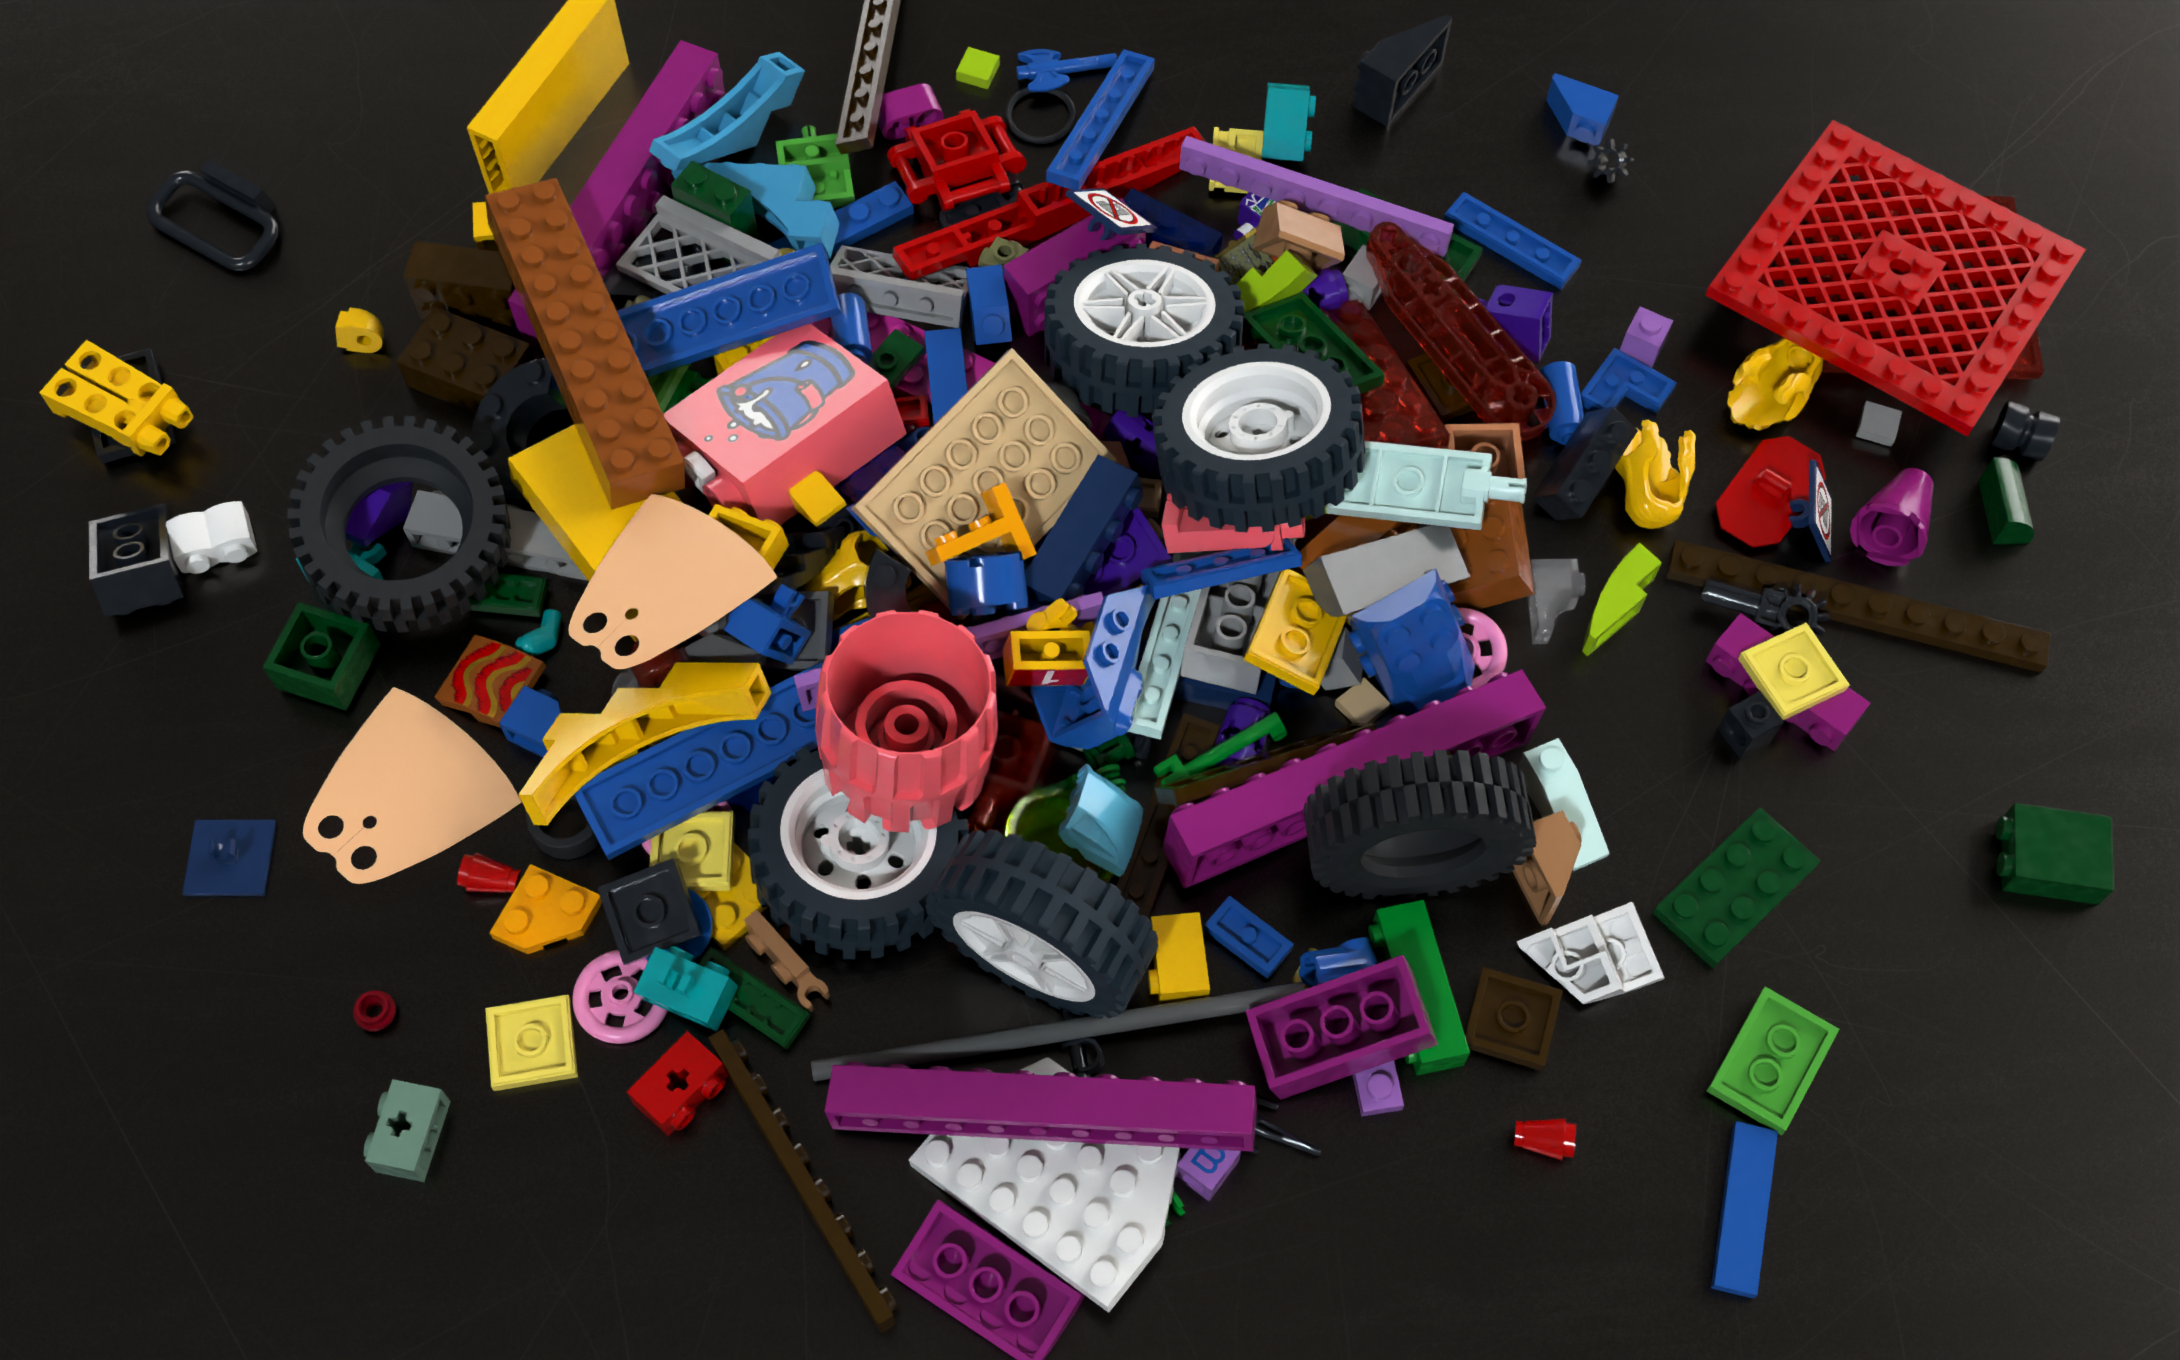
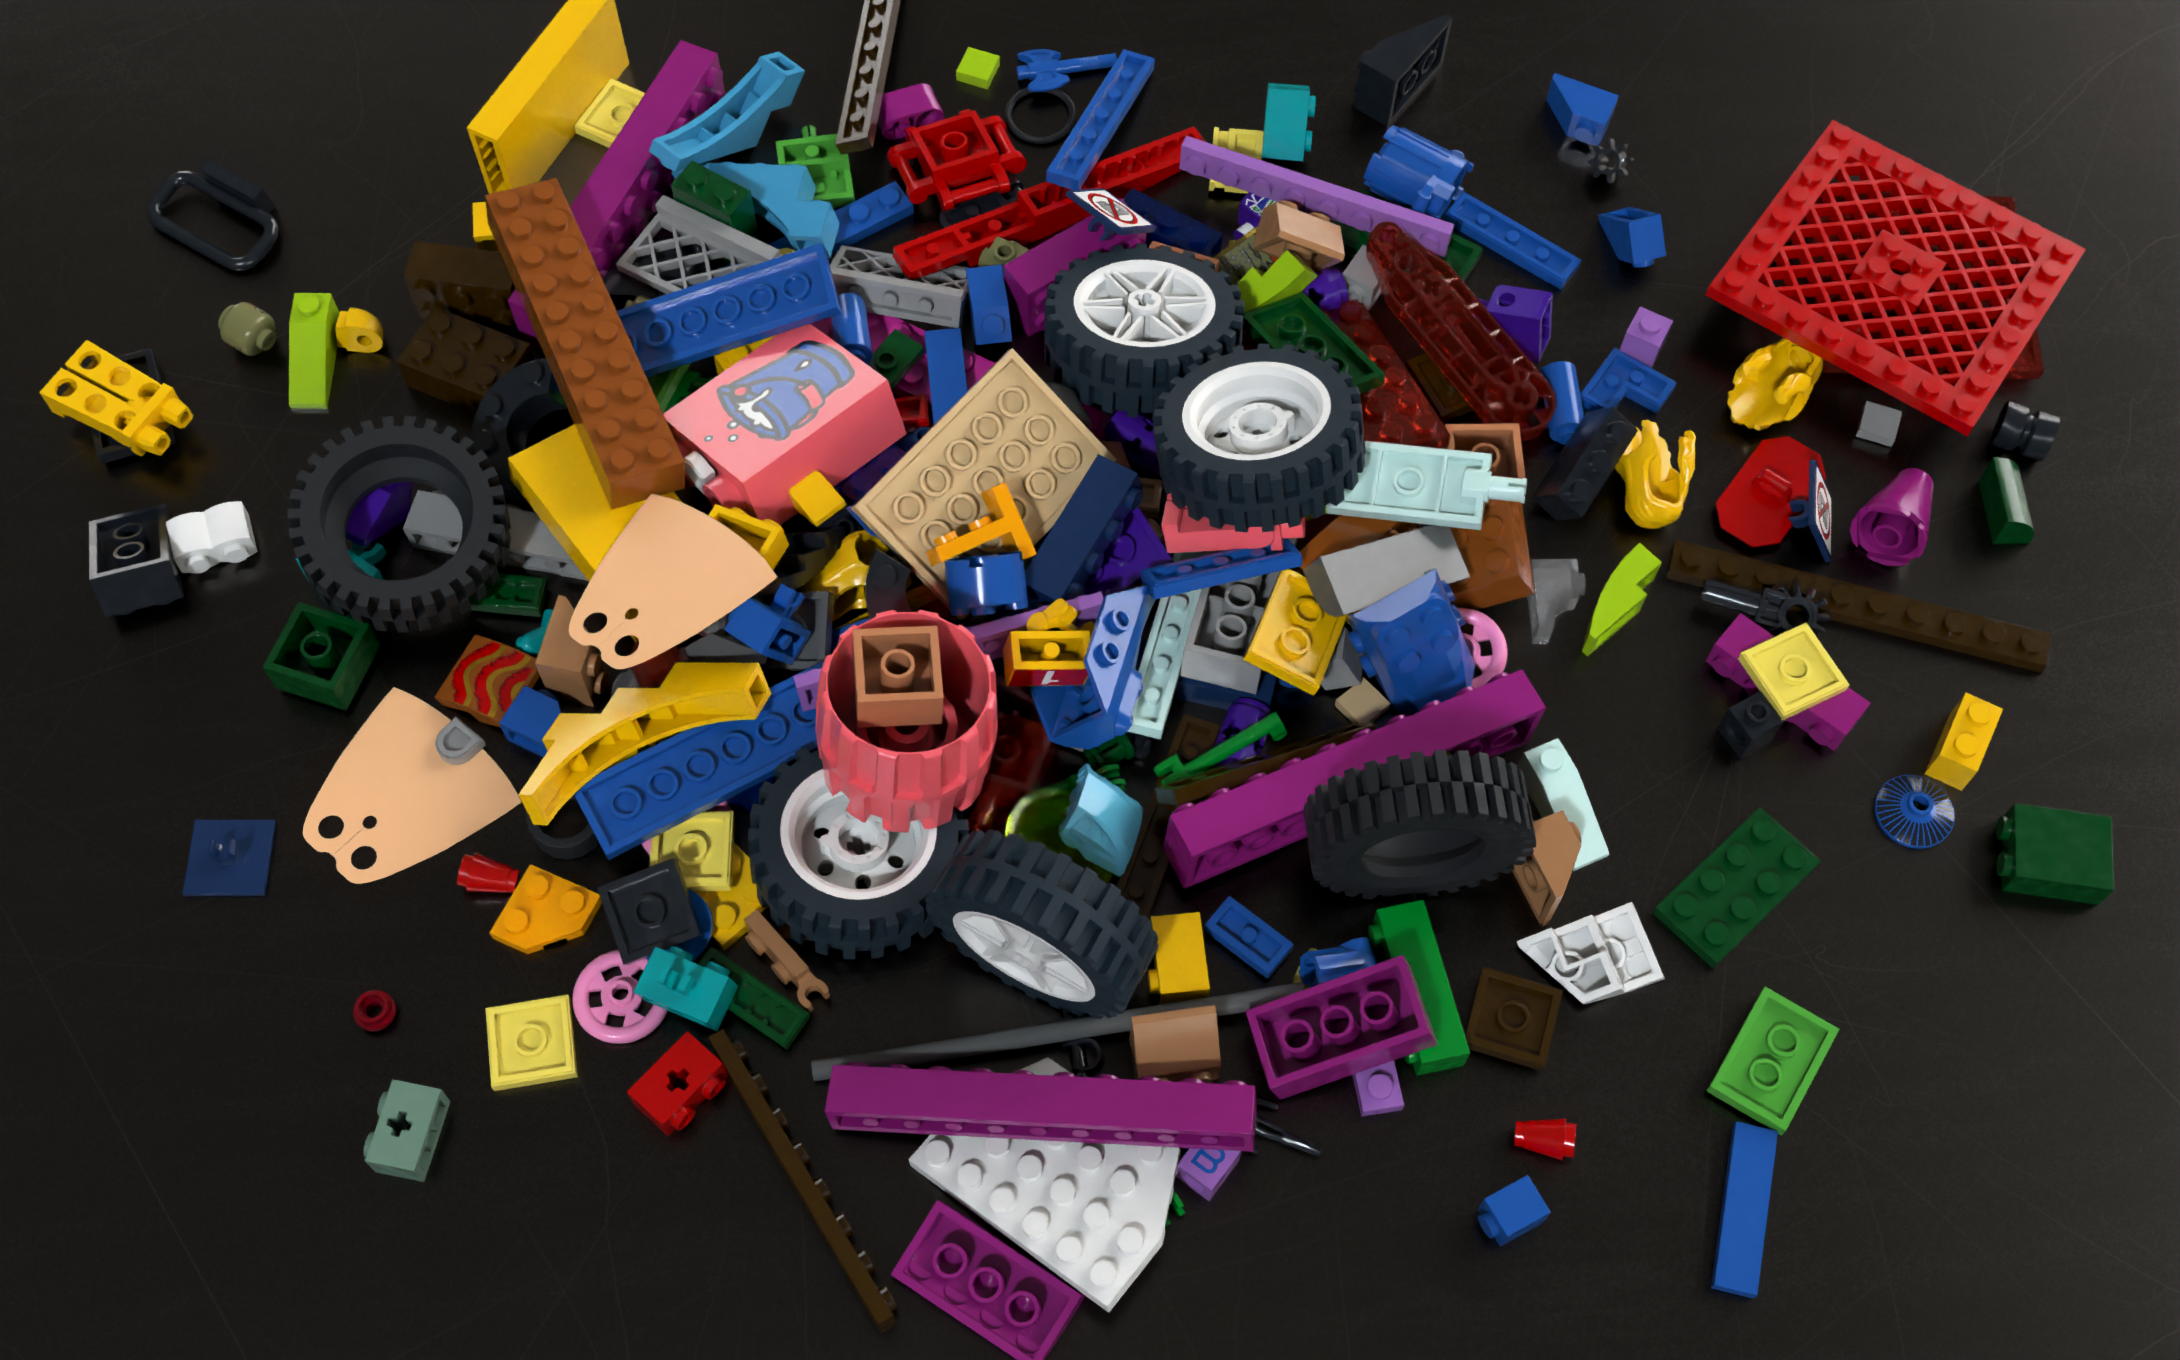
none -> olive head [218,302,276,356]
none -> lime slope [289,293,340,409]
none -> light grey tile [435,717,486,765]
none -> medium nougat slope [535,595,608,707]
none -> light yellow tile [574,78,645,148]
none -> nougat brick [853,626,944,728]
none -> medium nougat slope [1129,1005,1221,1083]
none -> blue container [1363,125,1474,220]
none -> blue brick [1478,1175,1551,1247]
none -> blue slope [1598,207,1666,268]
none -> dish [1874,775,1955,849]
none -> yellow brick [1925,692,2003,791]

